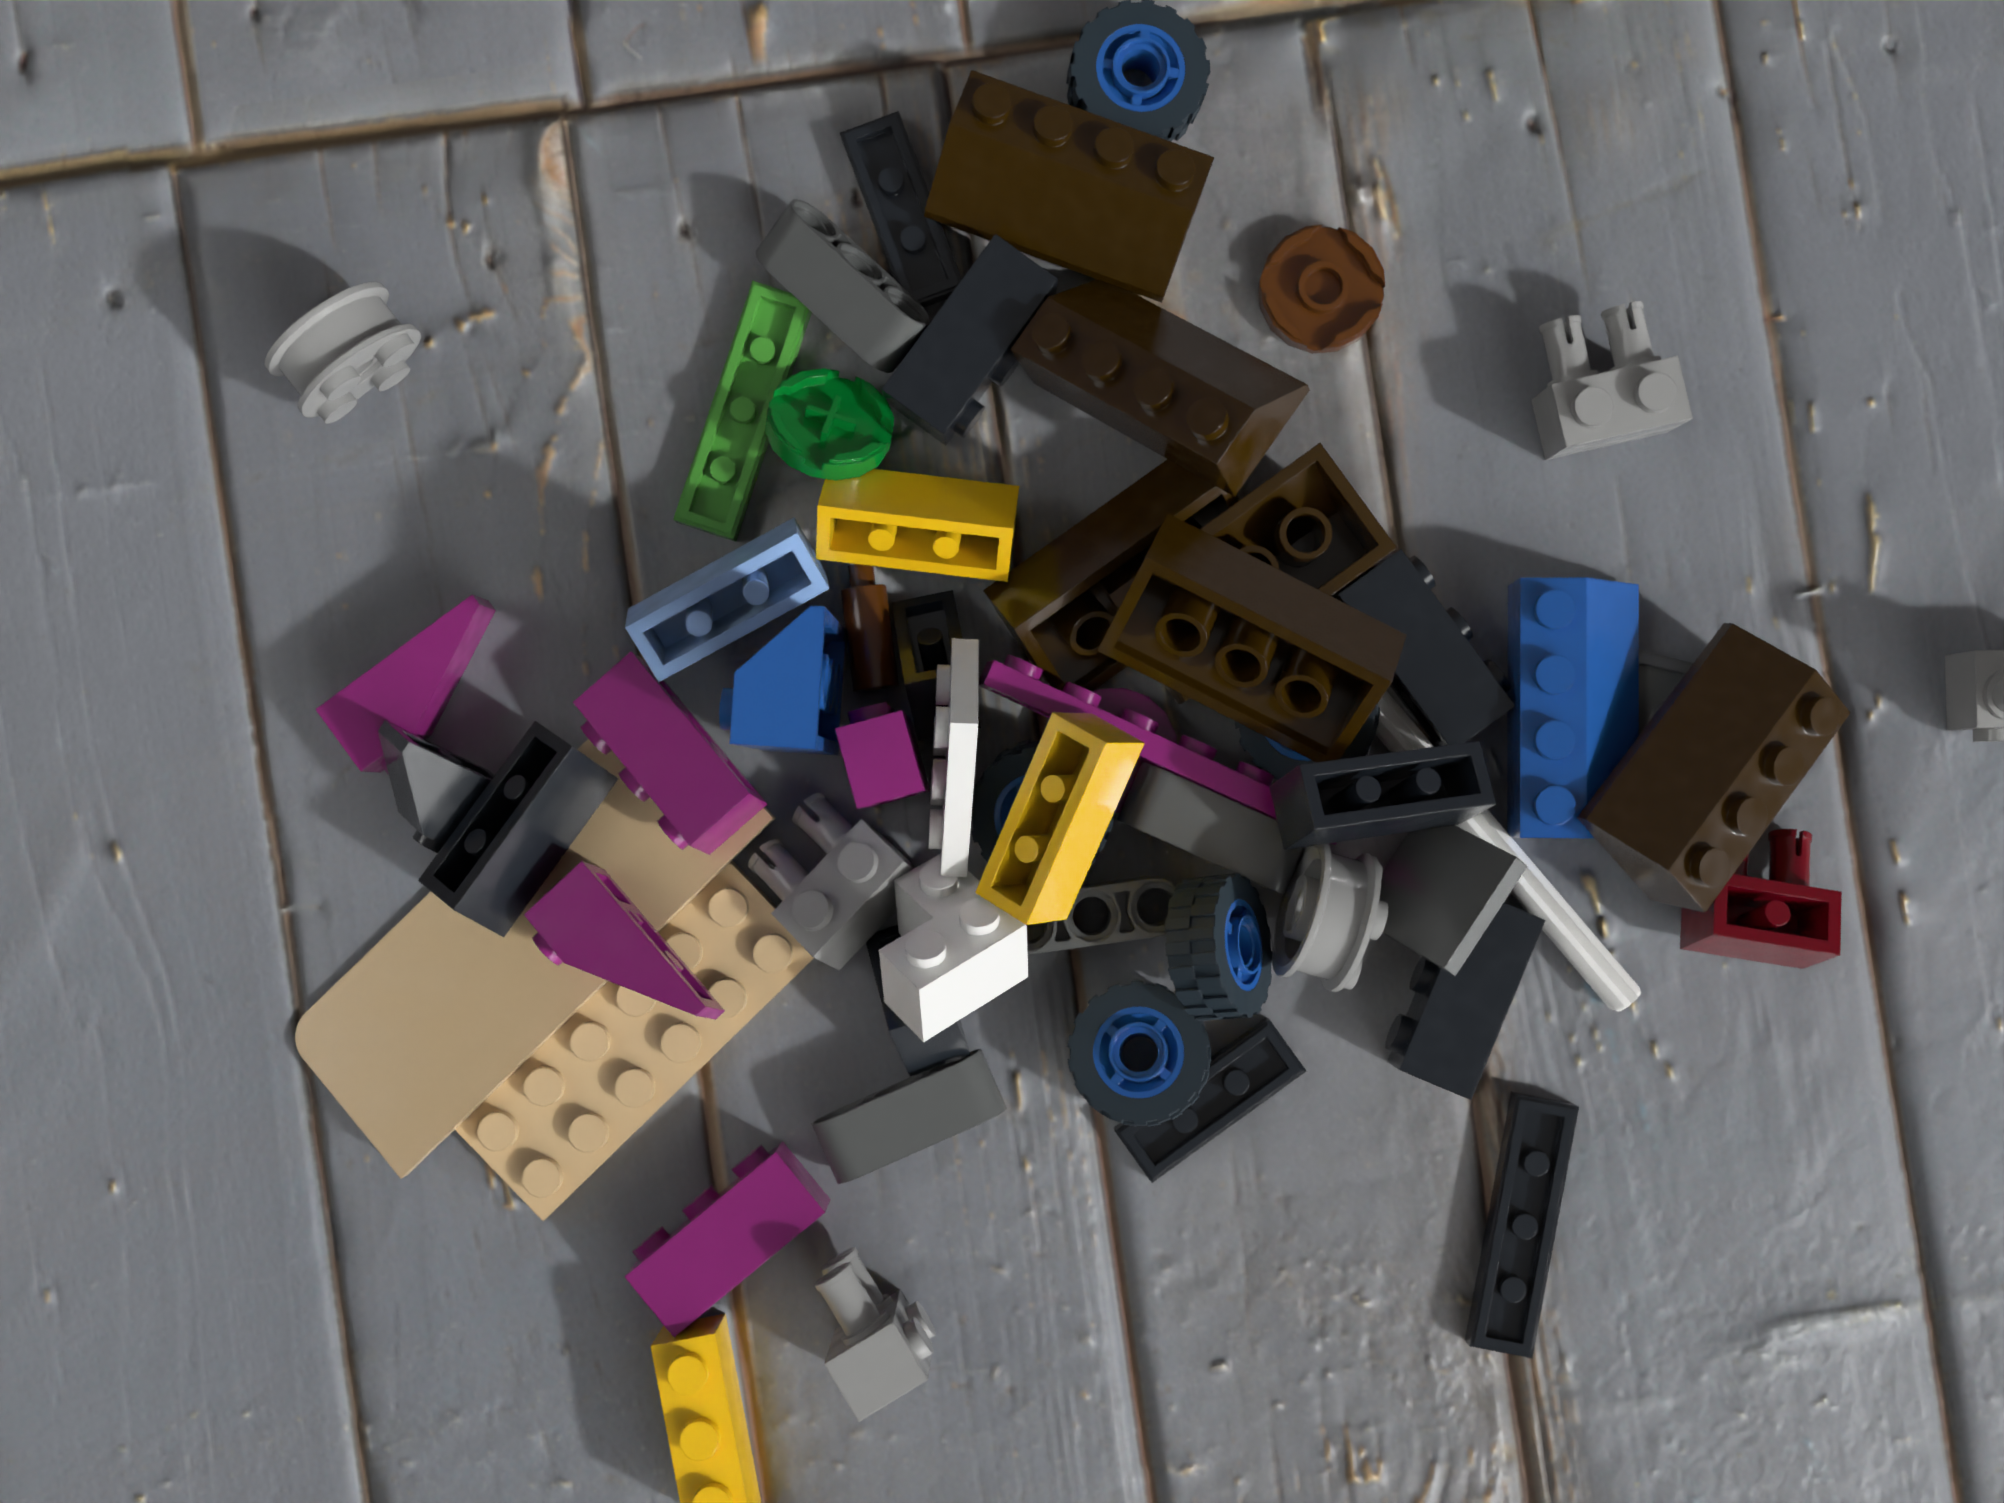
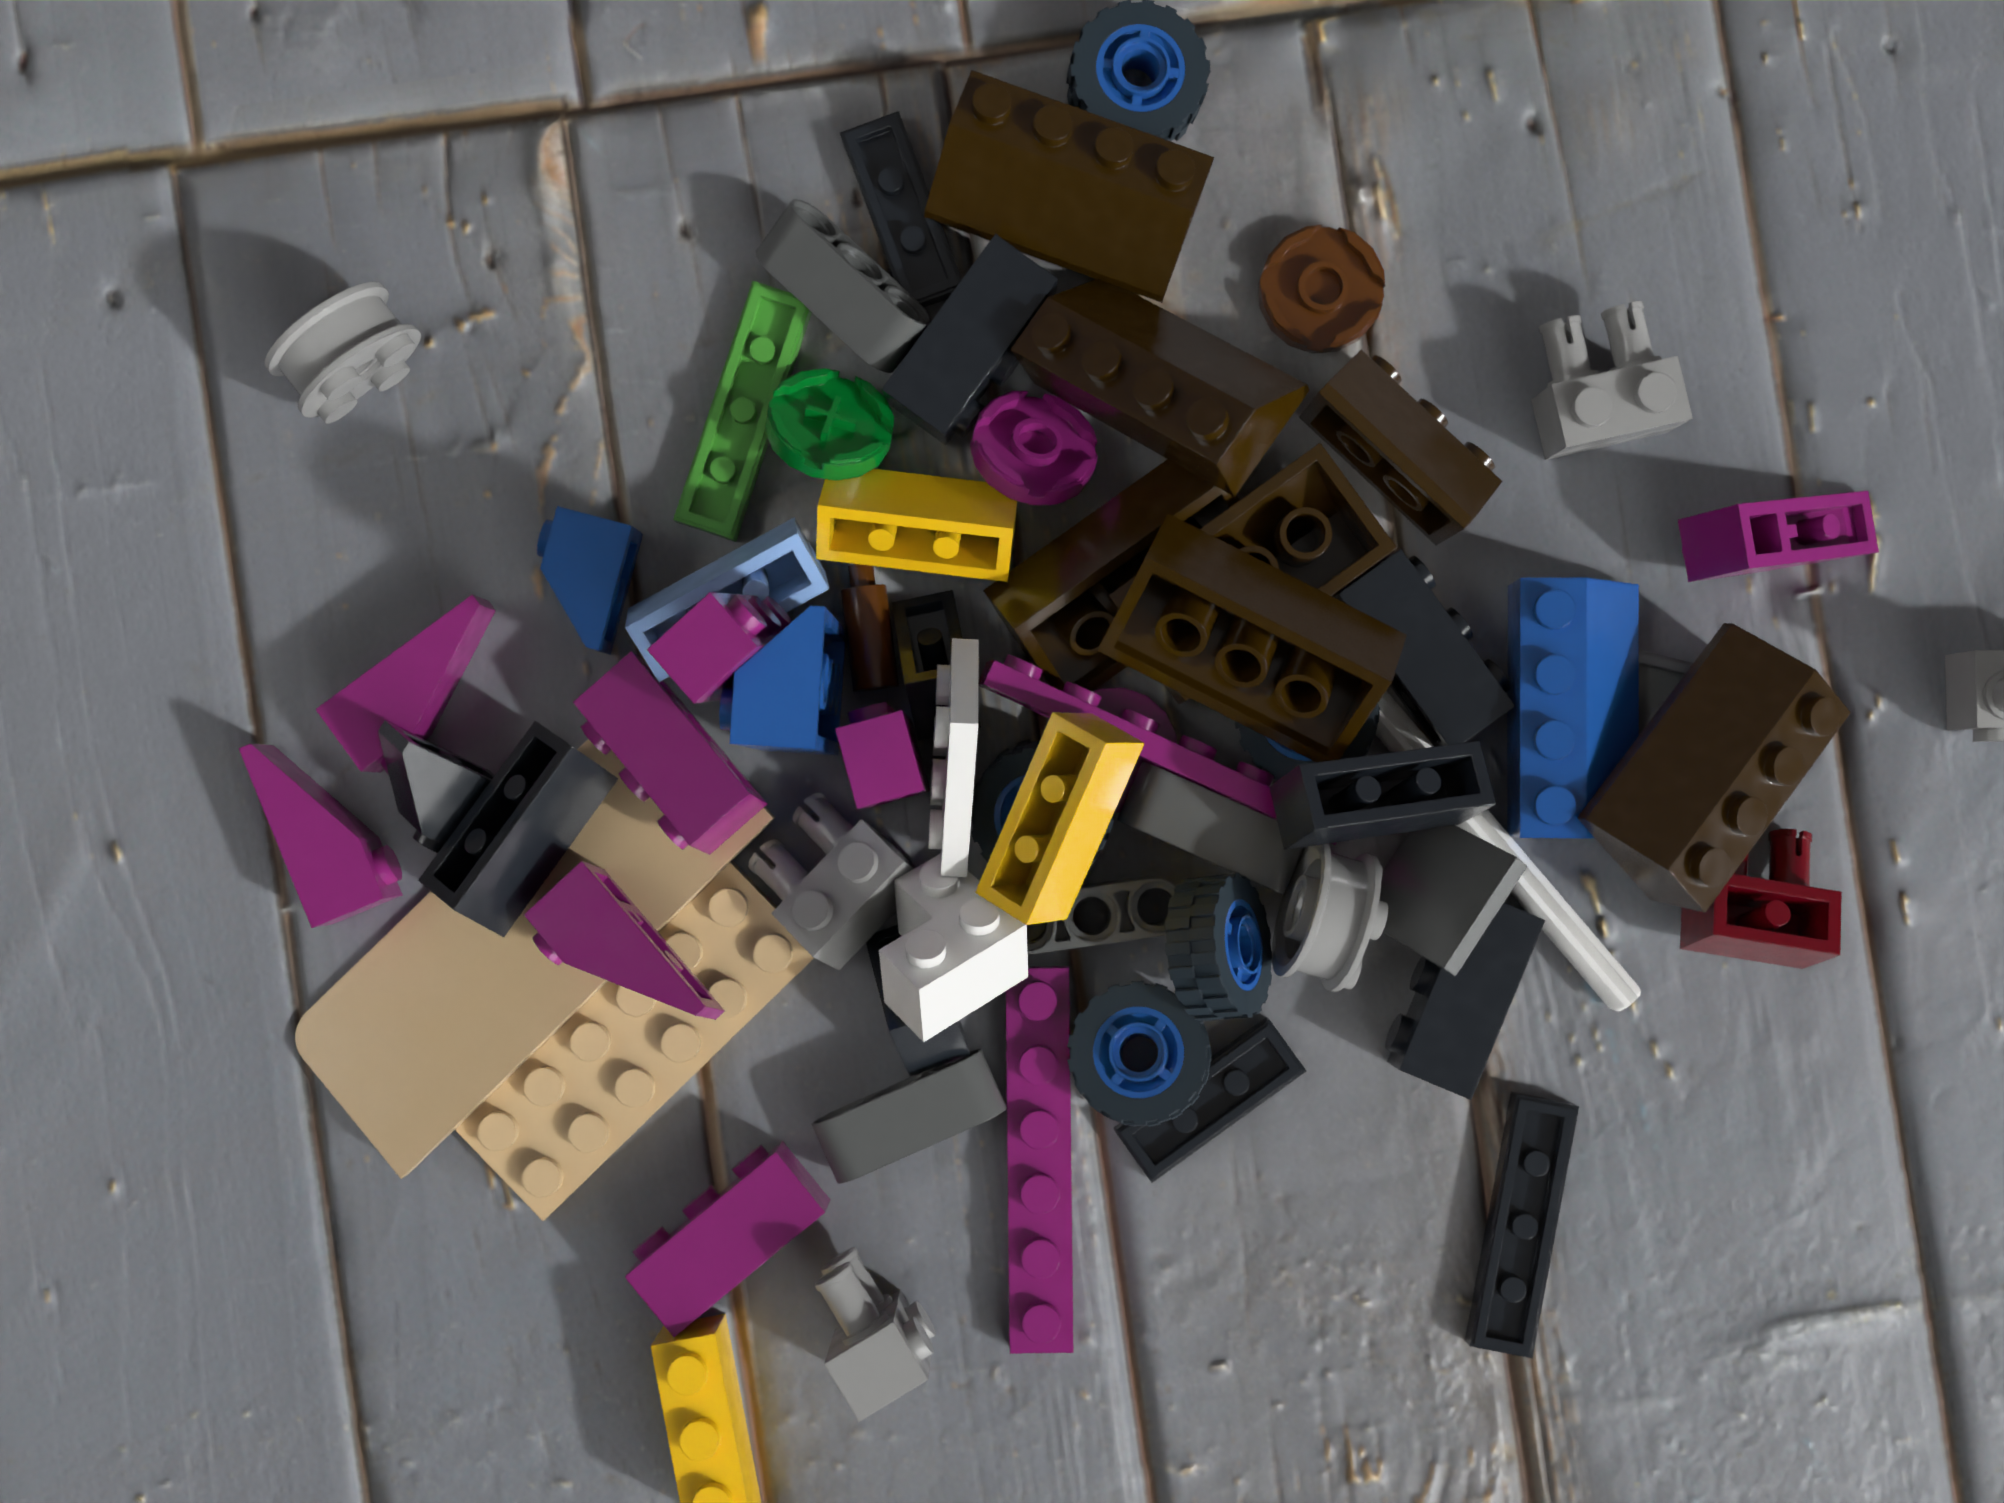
none -> magenta slope [238,744,403,928]
none -> blue slope [537,506,643,655]
none -> magenta brick [647,592,792,704]
none -> magenta tile [970,391,1098,505]
none -> magenta plate [1006,966,1074,1354]
none -> dark brown slope [1299,349,1502,545]
none -> magenta slope [1678,491,1879,582]

